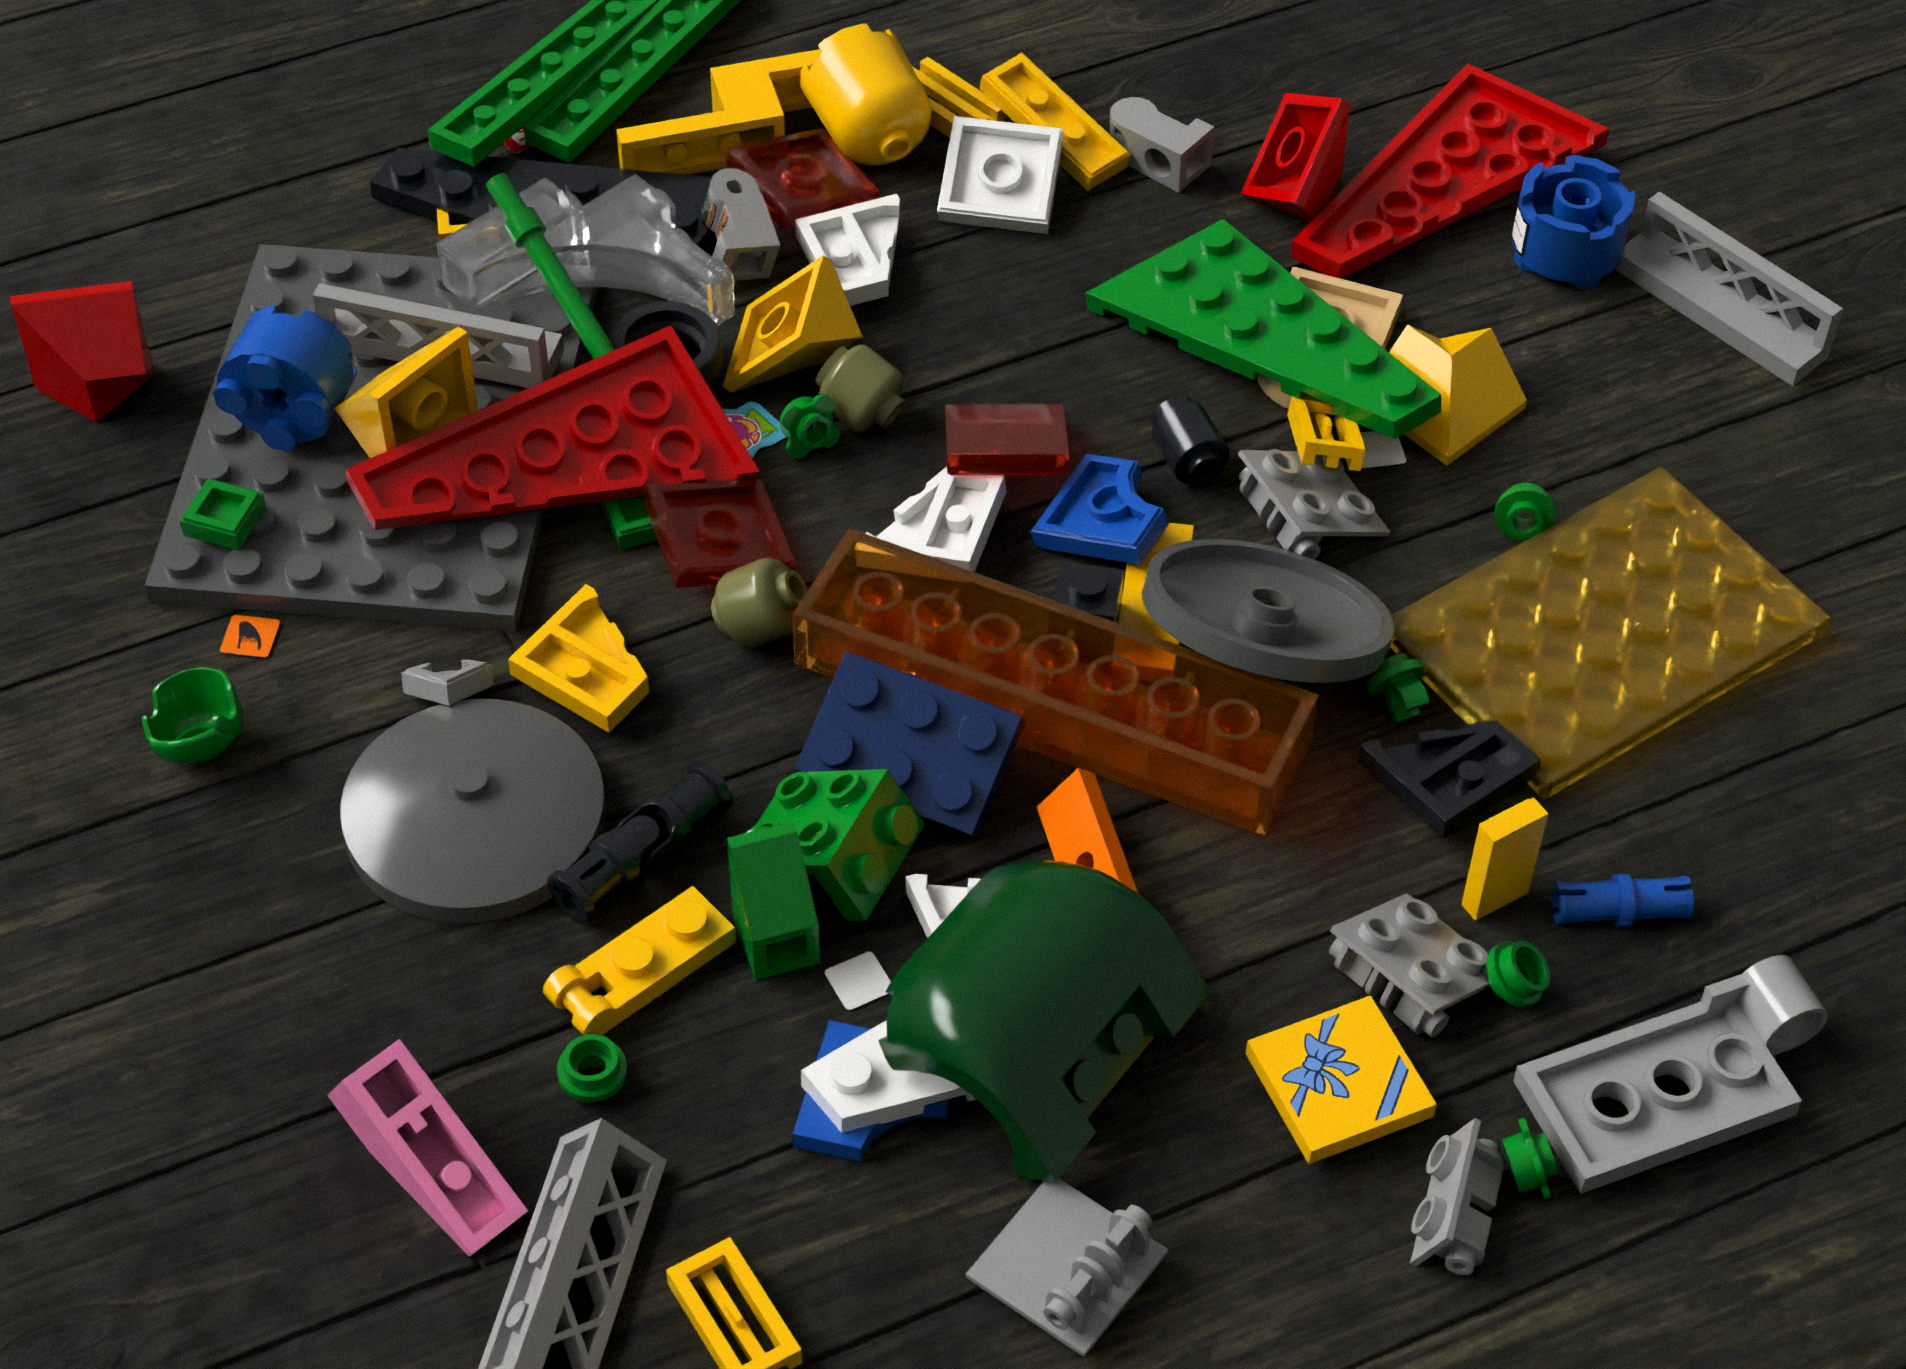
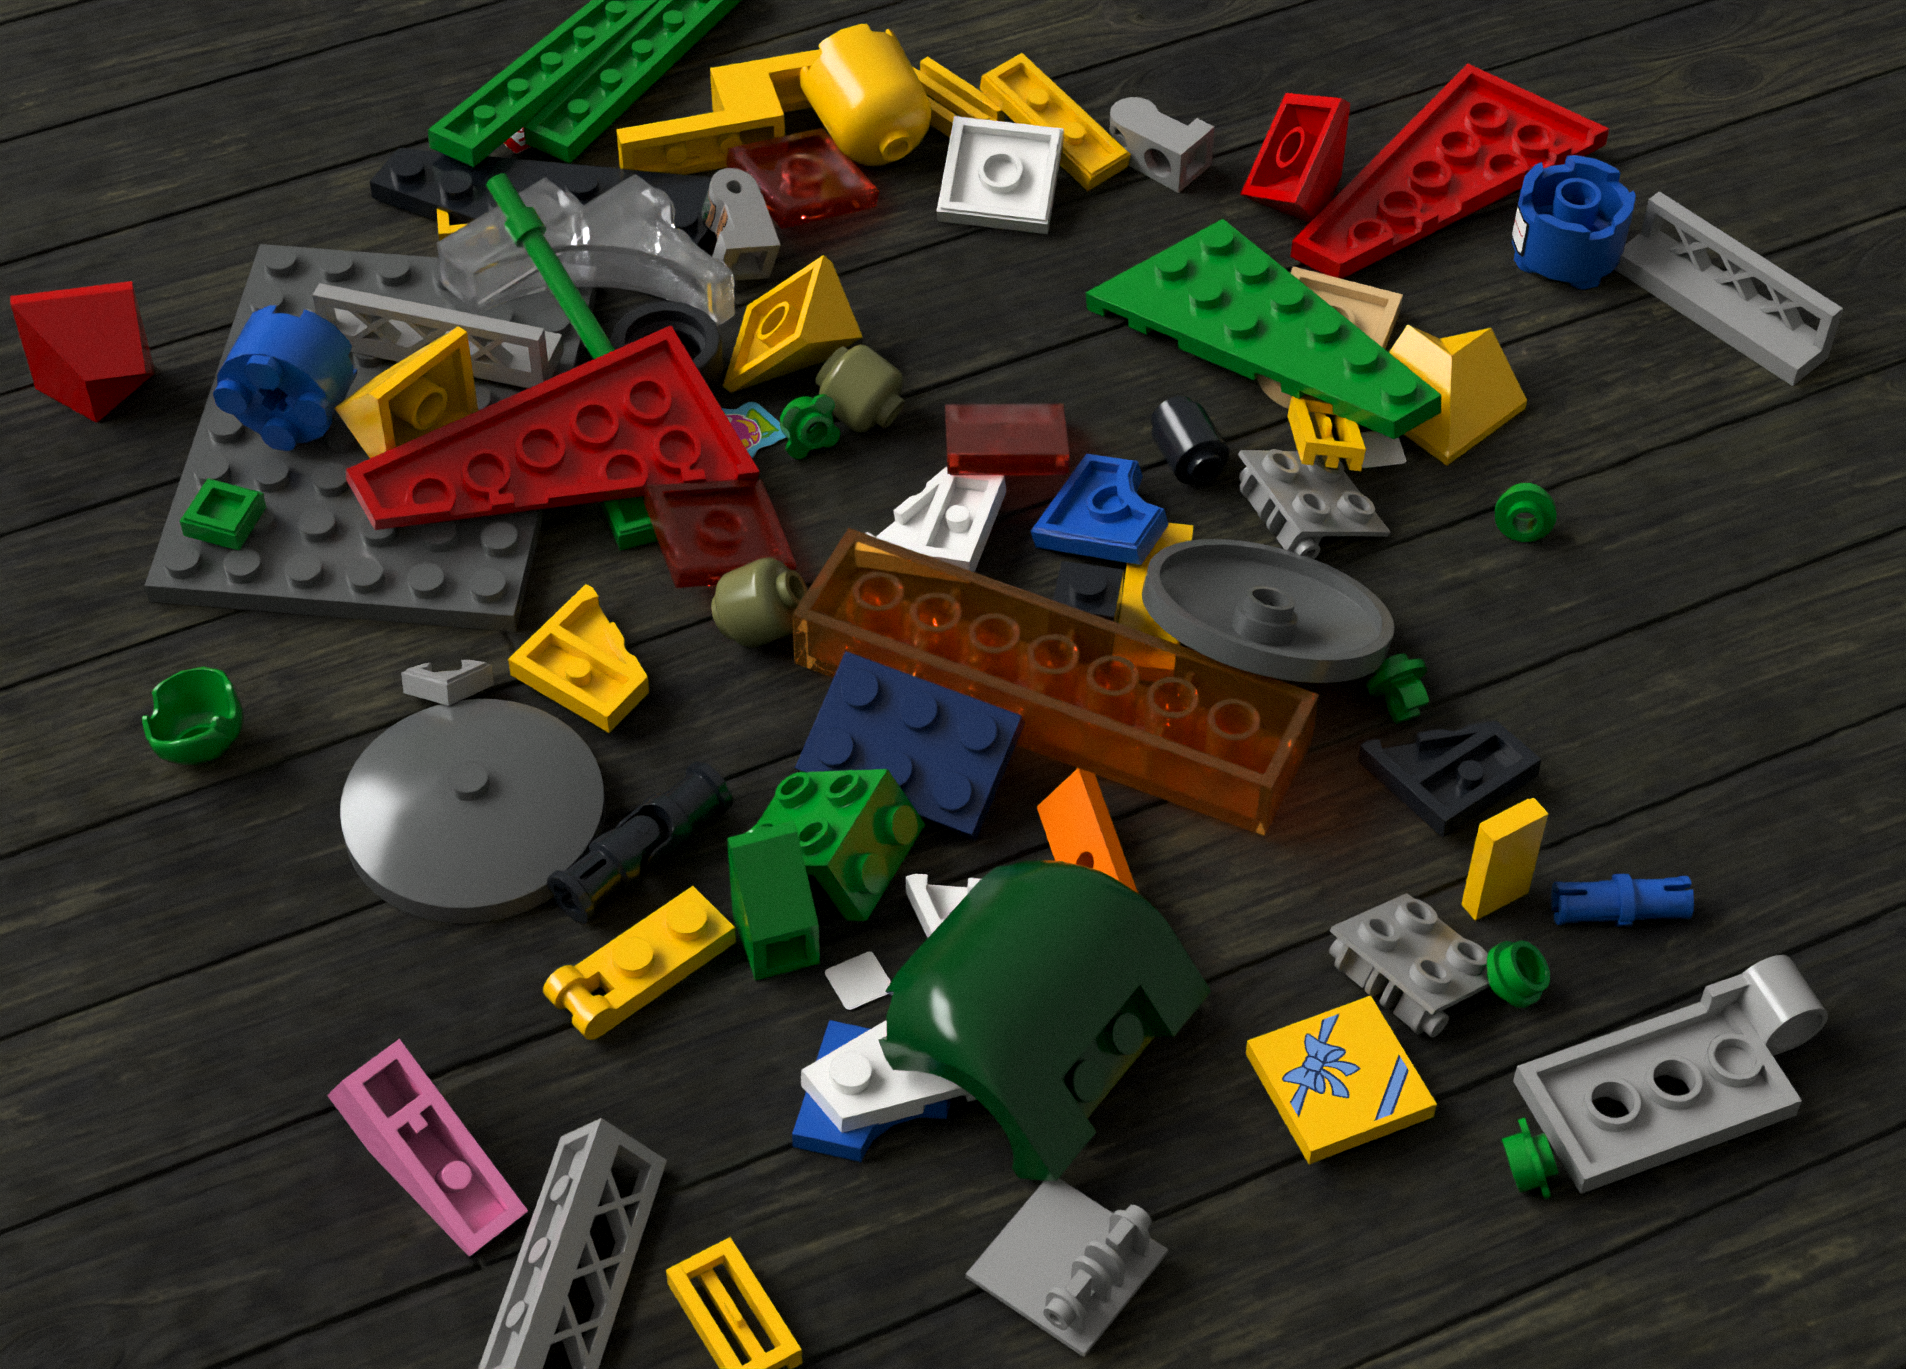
orange sticker [220,615,280,658] -> none
green plate [557,1034,627,1102] -> none
white wing [795,194,900,306] -> none
clear yellow plate [1390,466,1831,800] -> none
light grey hinge [1410,1118,1505,1275] -> none

